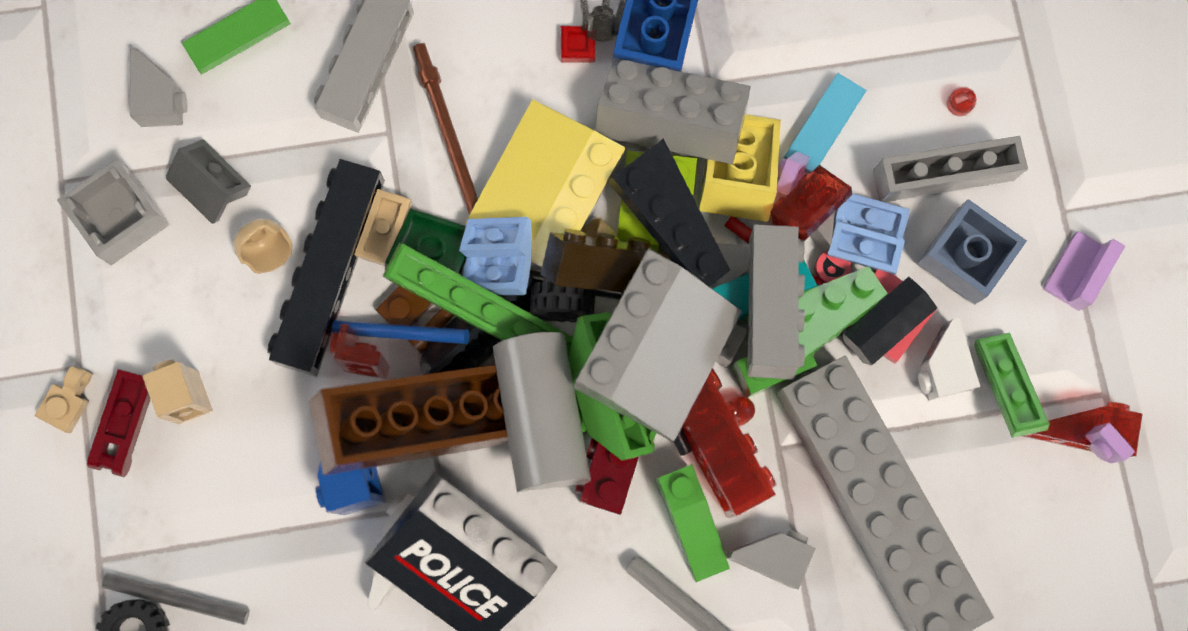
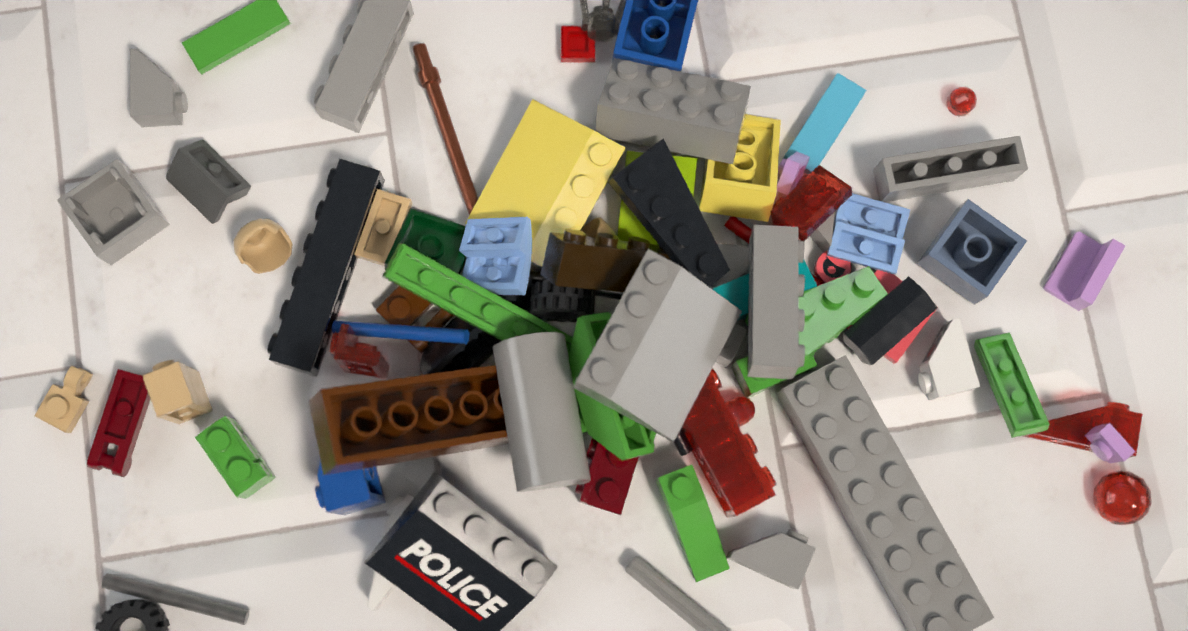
none -> bright green brick [195,416,276,499]
none -> clear red hair [1093,470,1152,525]

